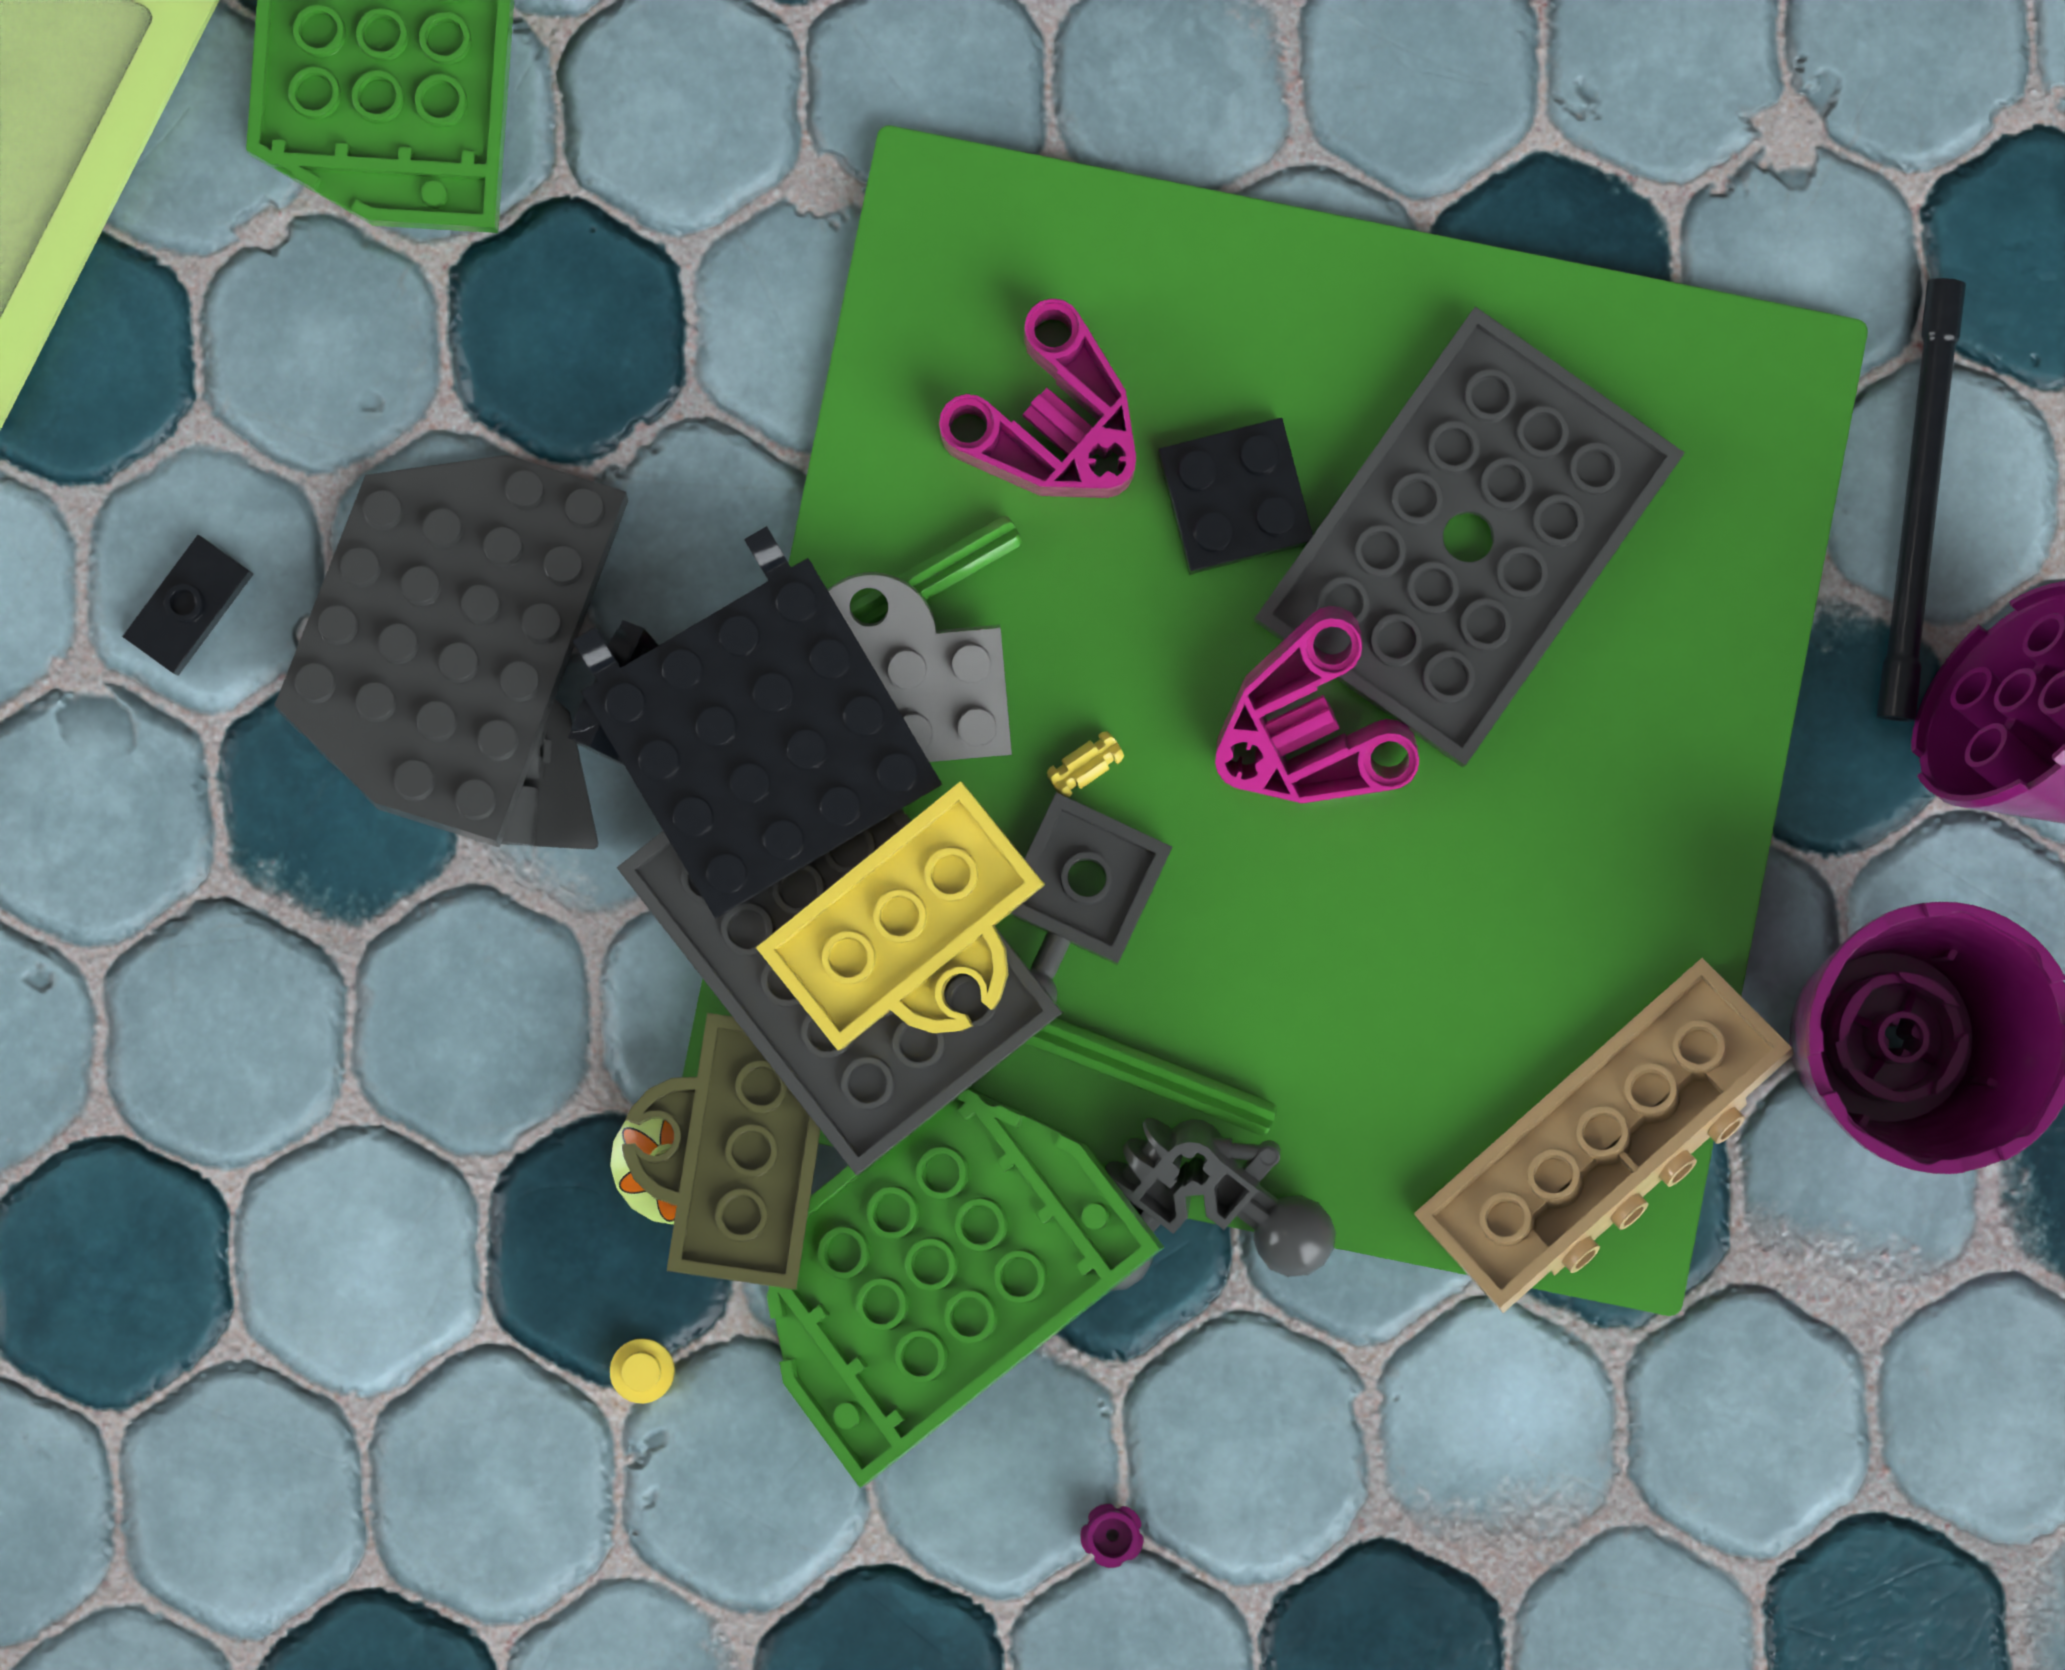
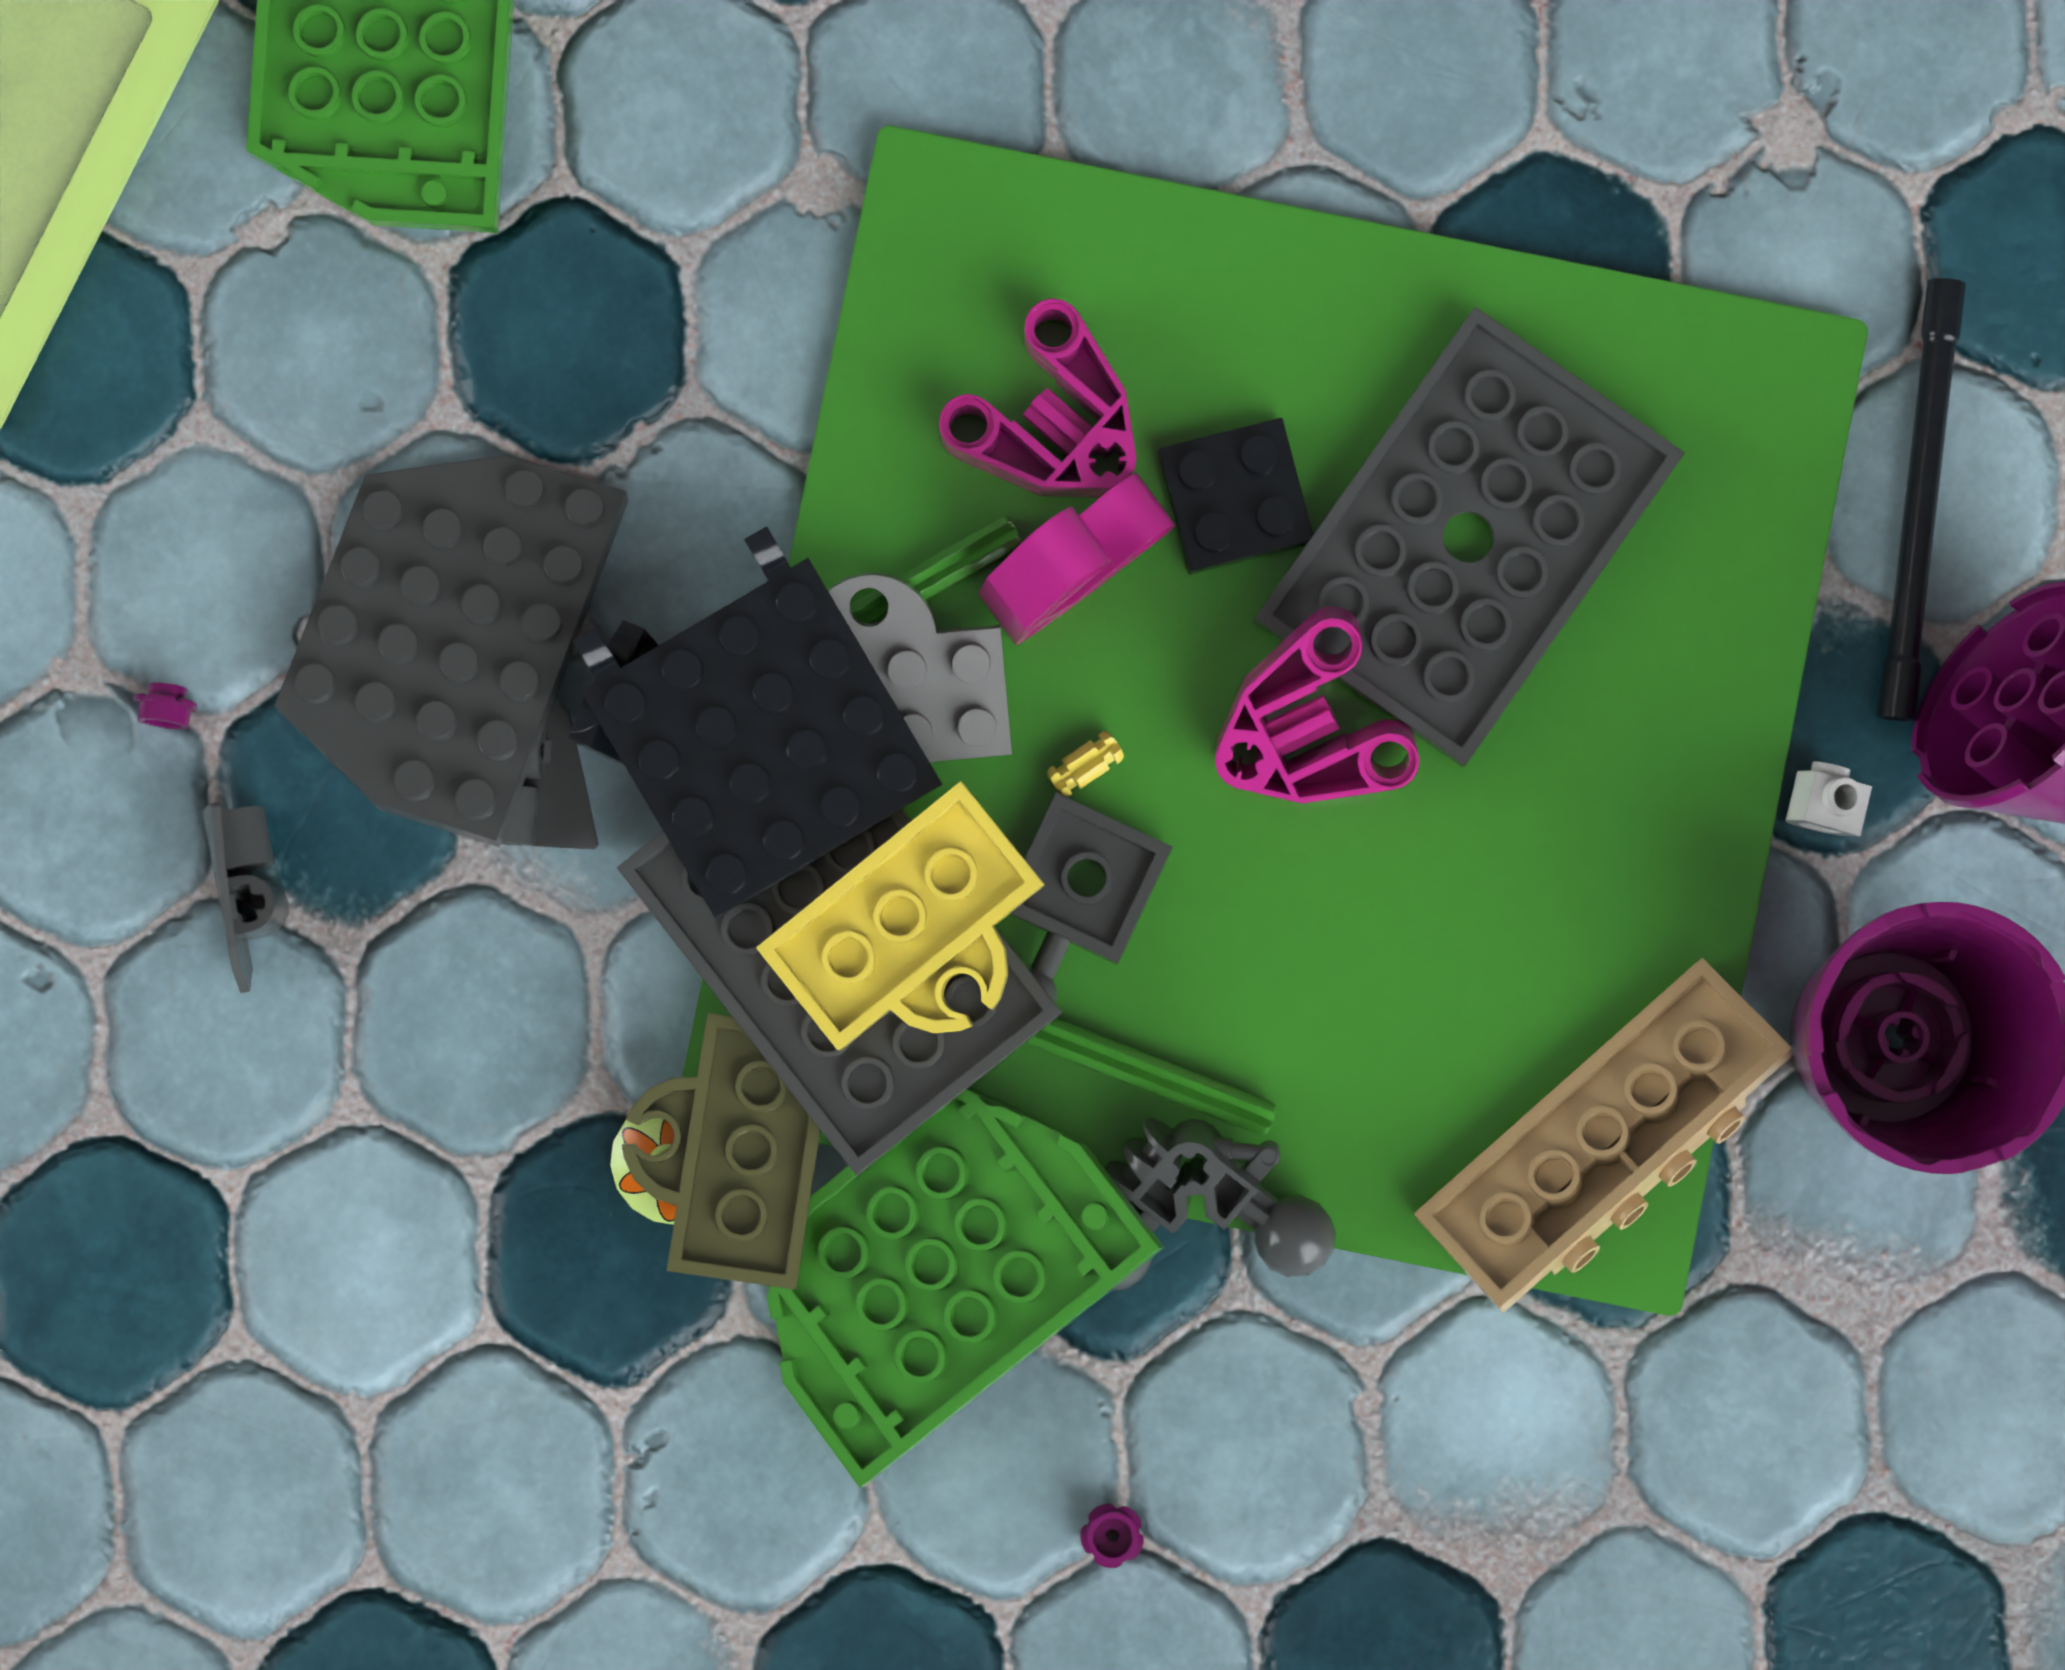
black plate [122,535,253,676] -> none
light yellow plate [610,1338,675,1404] -> none
none -> magenta plate [133,682,197,730]
none -> dark grey panel [202,802,289,993]
none -> dark pink connector [978,473,1175,645]
none -> white plate [1785,761,1872,836]

